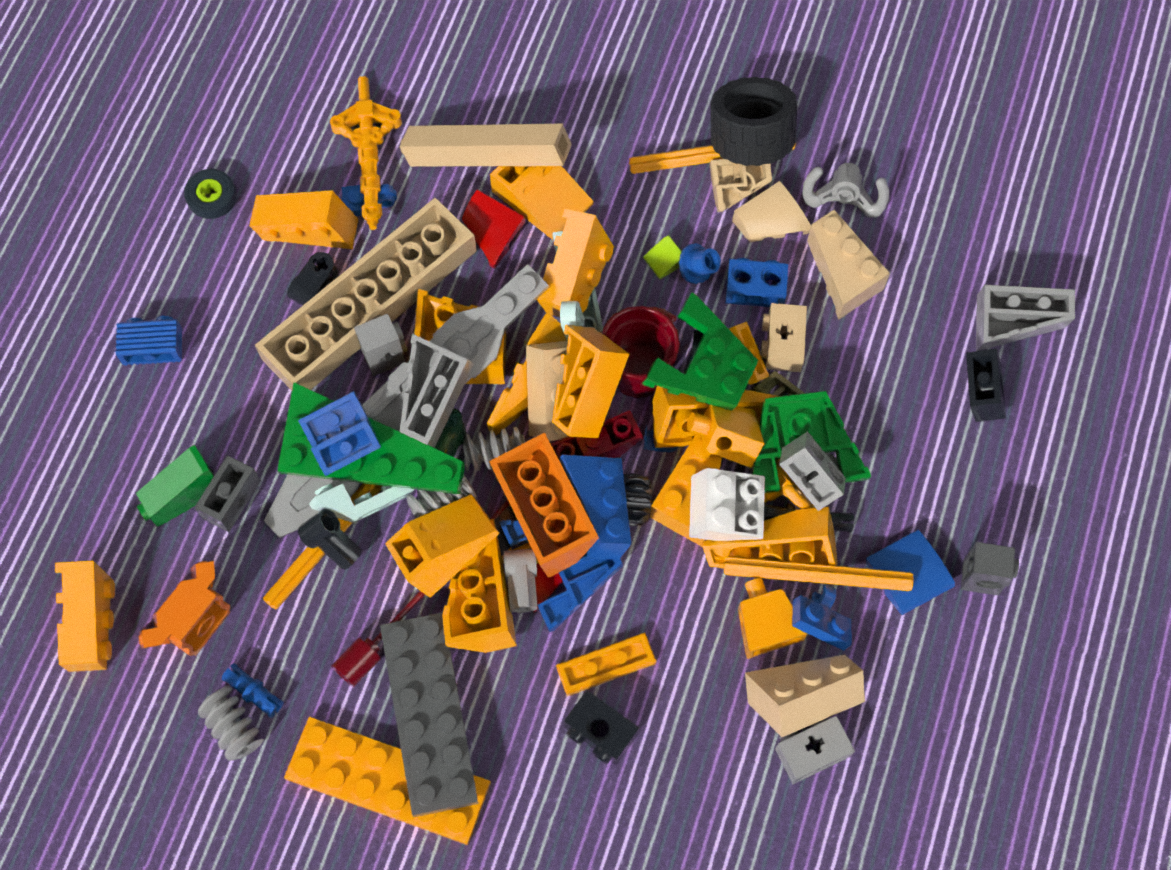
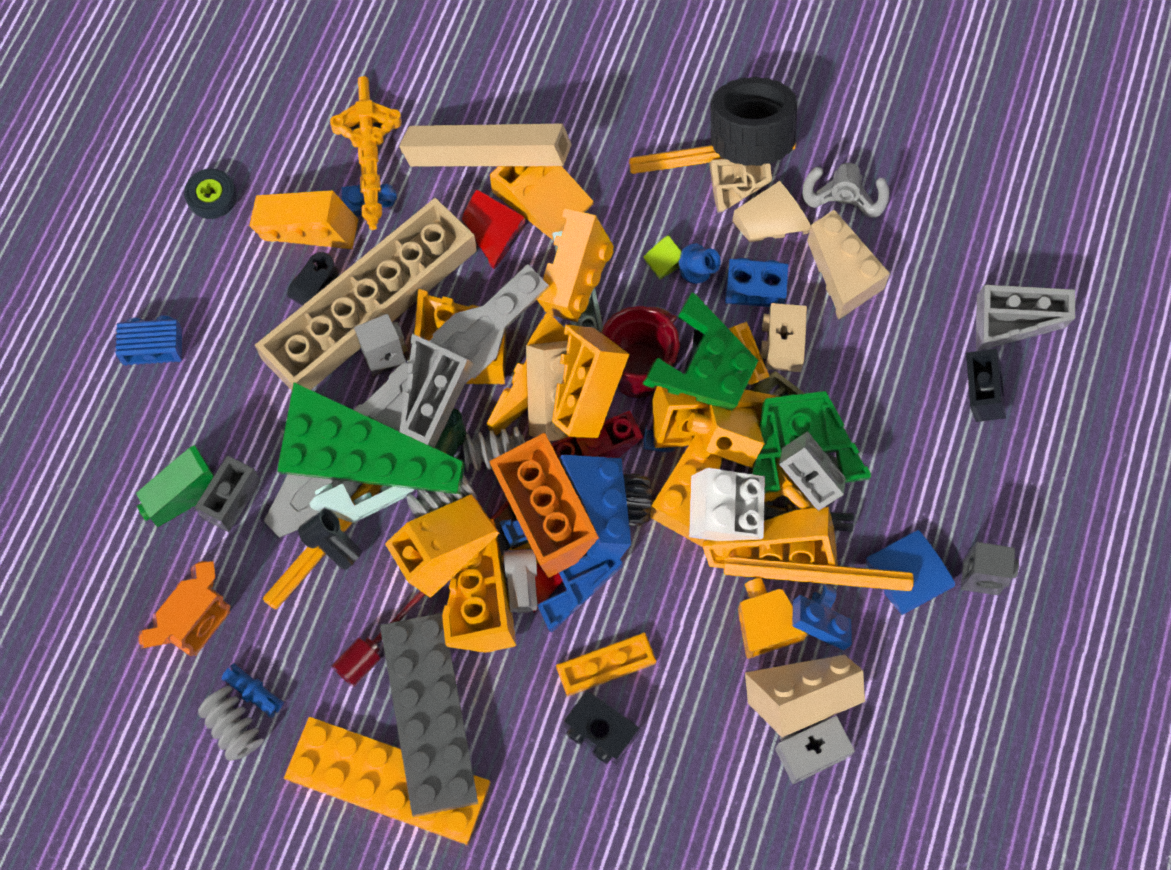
light orange wedge [55,561,115,672] -> none
blue slope [298,391,381,476] -> none
light aqua beam [560,301,585,341] -> none

